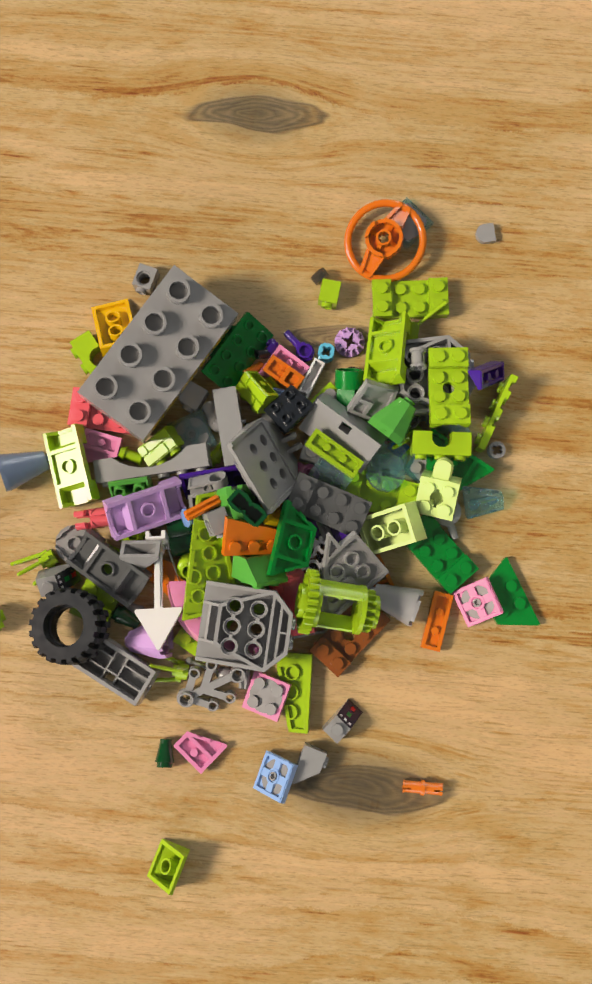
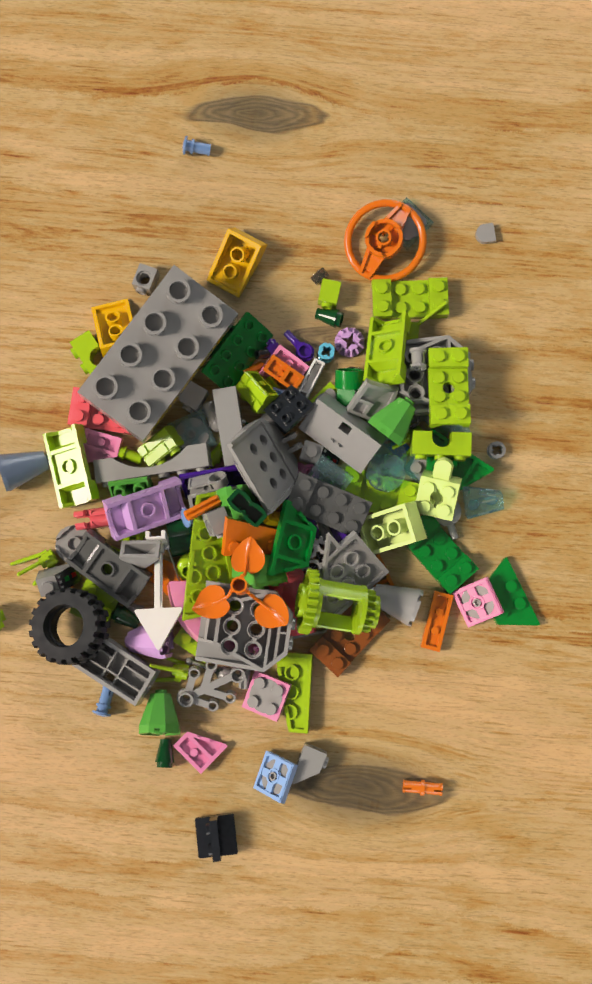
lime slope [147,839,190,895] -> none
lime plate [305,428,364,479] -> none
slope [322,698,363,744] -> none
slope [468,361,504,390] -> none
lime wing [474,374,518,452] -> none
none -> medium blue pin [92,686,114,717]
none -> bright green cone [139,689,181,736]
none -> medium blue pin [182,136,211,156]
none -> orange plant [192,537,289,628]
none -> black bracket [195,813,238,862]
none -> yellow slope [206,227,268,298]
none -> dark green cone [315,308,344,328]

